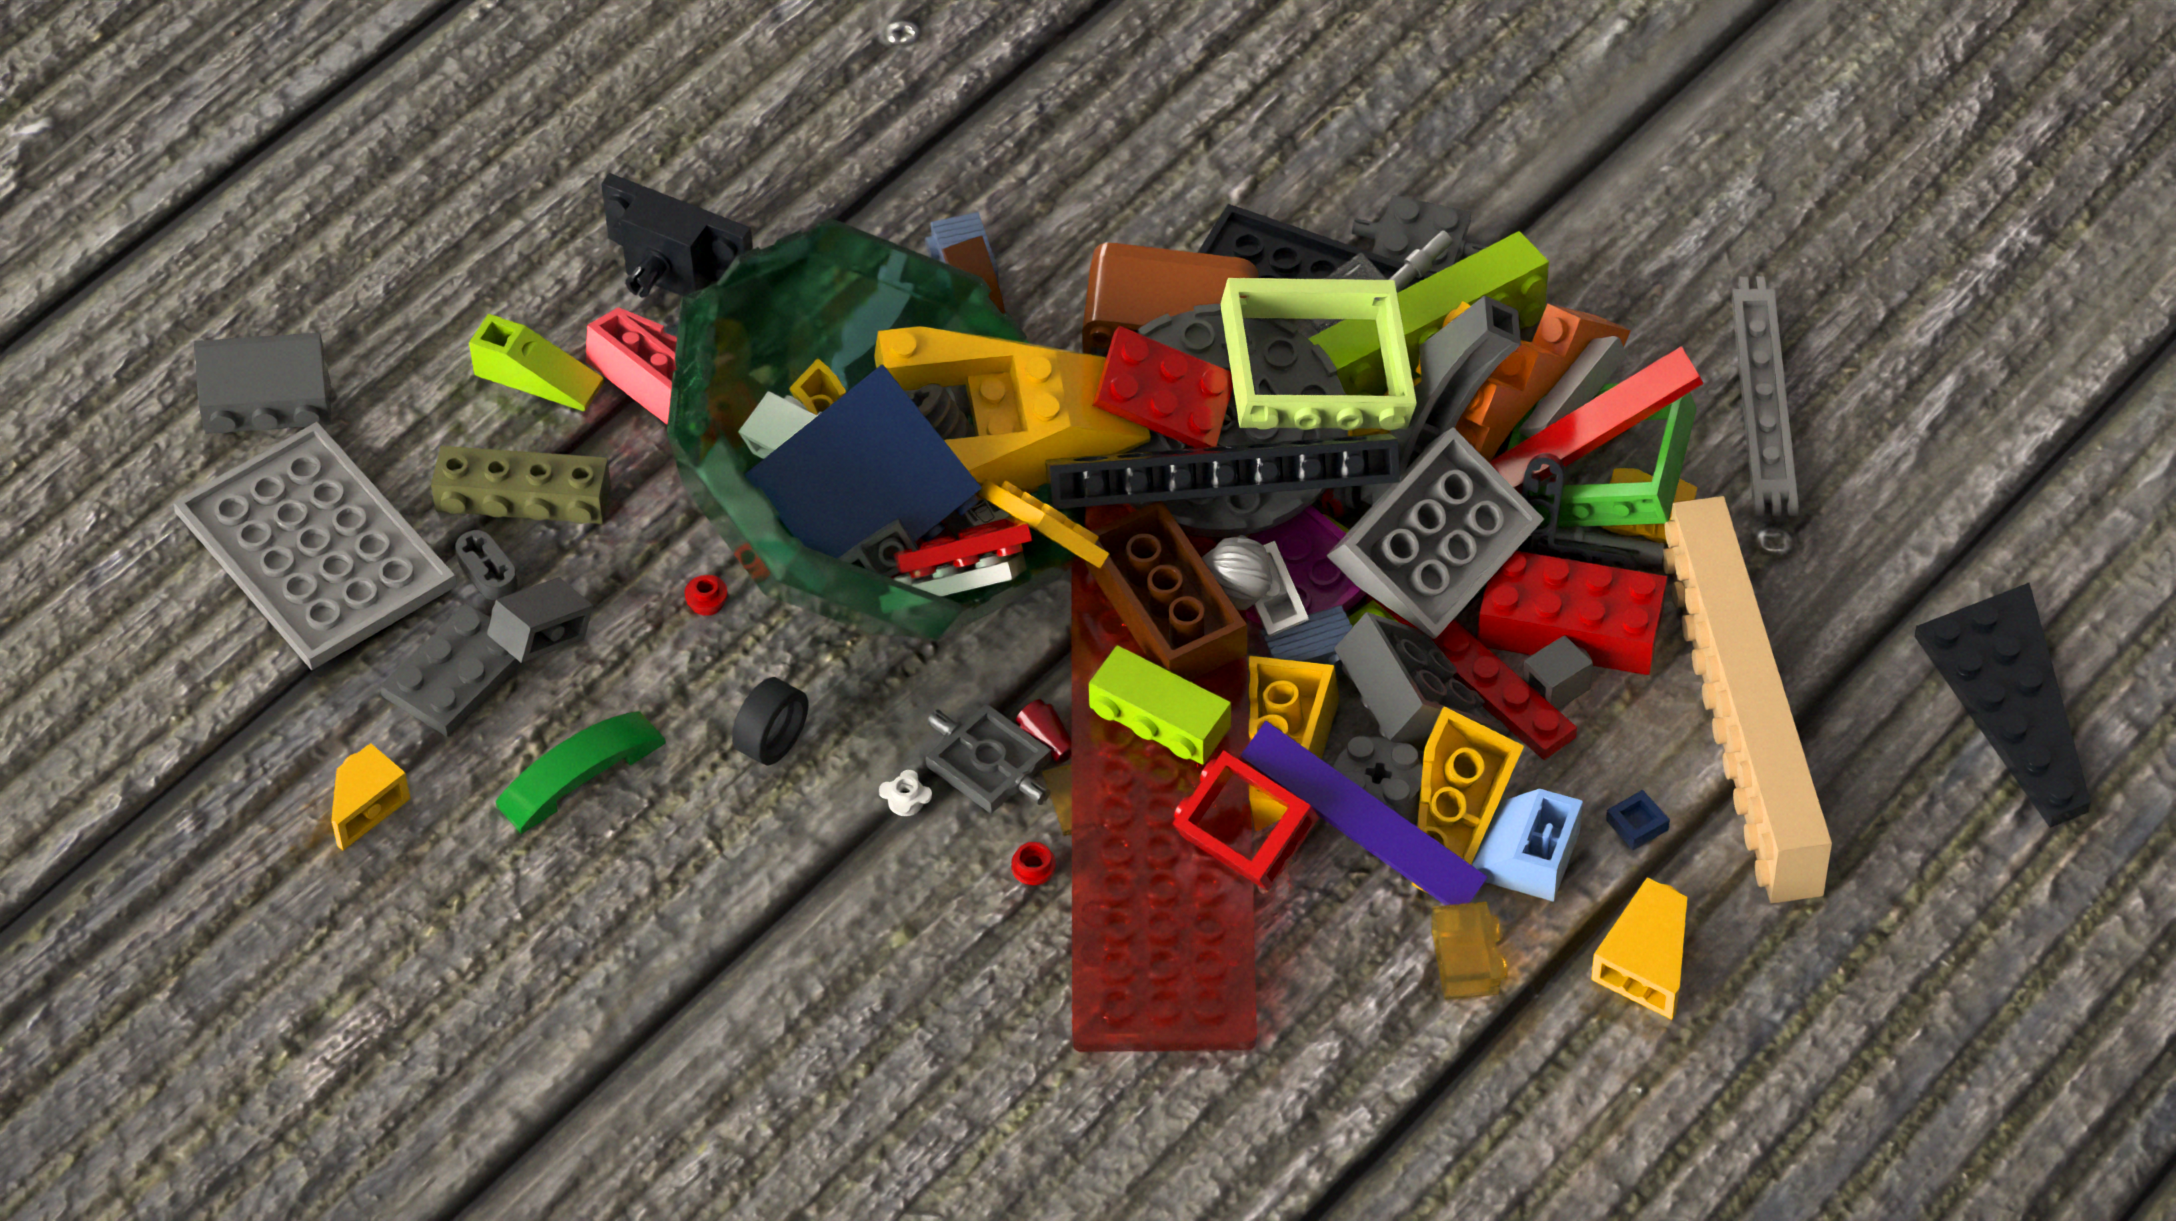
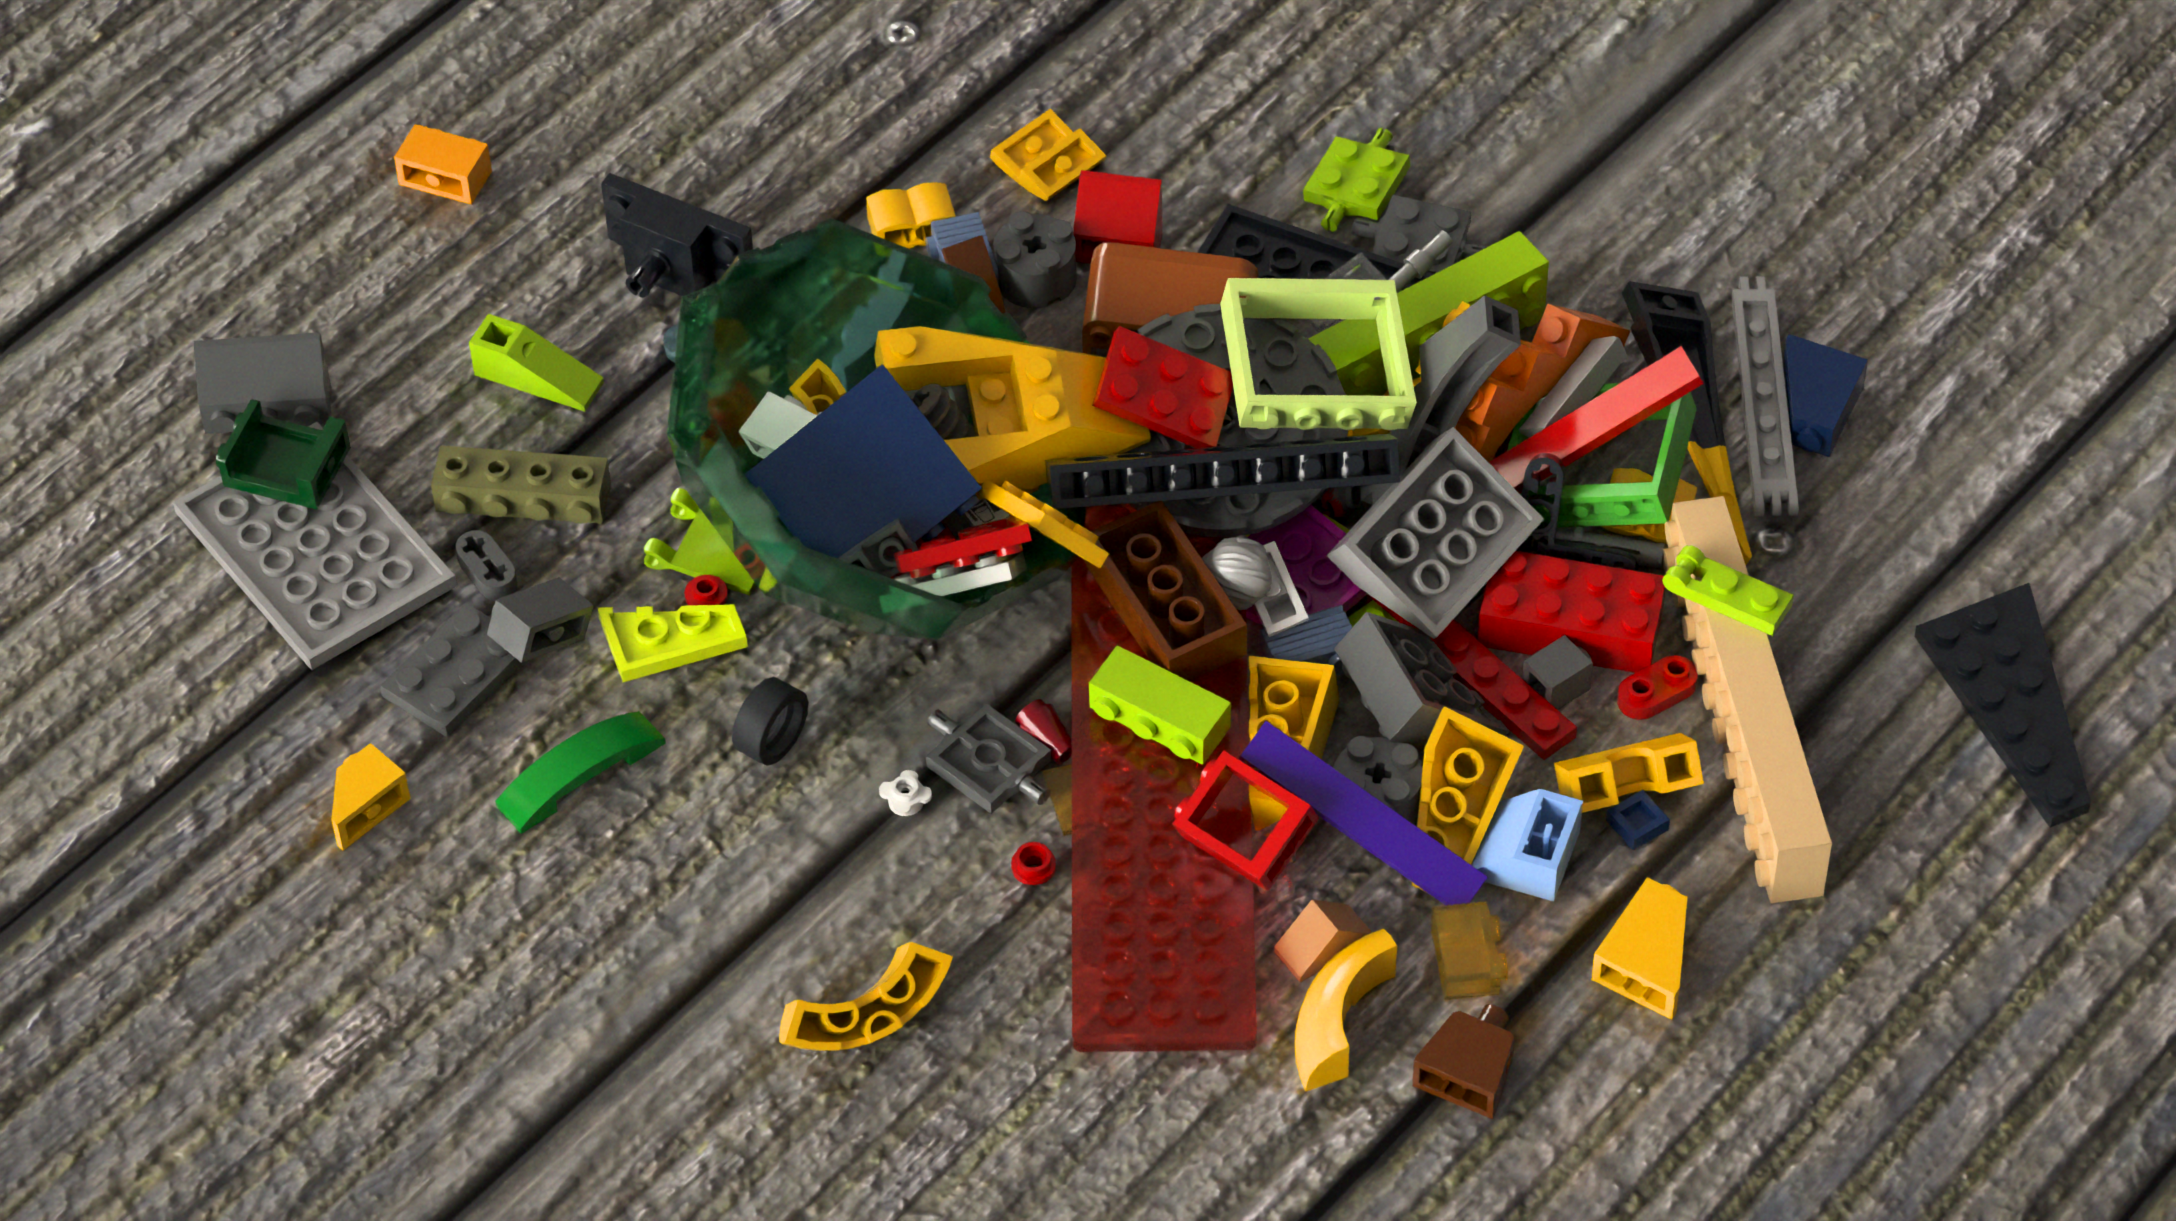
coral wedge [586,307,734,427] -> none
none -> dark green panel [216,399,351,510]
none -> light orange brick [394,124,492,205]
none -> neon yellow wing [597,604,748,682]
none -> lime flag [644,488,782,596]
none -> yellow brick [779,942,953,1051]
none -> yellow brick [866,182,956,253]
none -> yellow slope [989,108,1106,201]
none -> dark grey brick [993,211,1077,308]
none -> red slope [1073,170,1163,264]
none -> medium nougat slope [1274,899,1372,982]
none -> yellow brick [1295,929,1397,1092]
none -> lime plate [1303,128,1411,232]
none -> reddish brown torso [1412,1004,1515,1119]
none -> yellow arch [1554,733,1704,813]
none -> red plate [1617,655,1698,720]
none -> black plate [1621,281,1752,566]
none -> lime plate [1662,545,1794,636]
none -> dark blue slope [1783,334,1868,457]

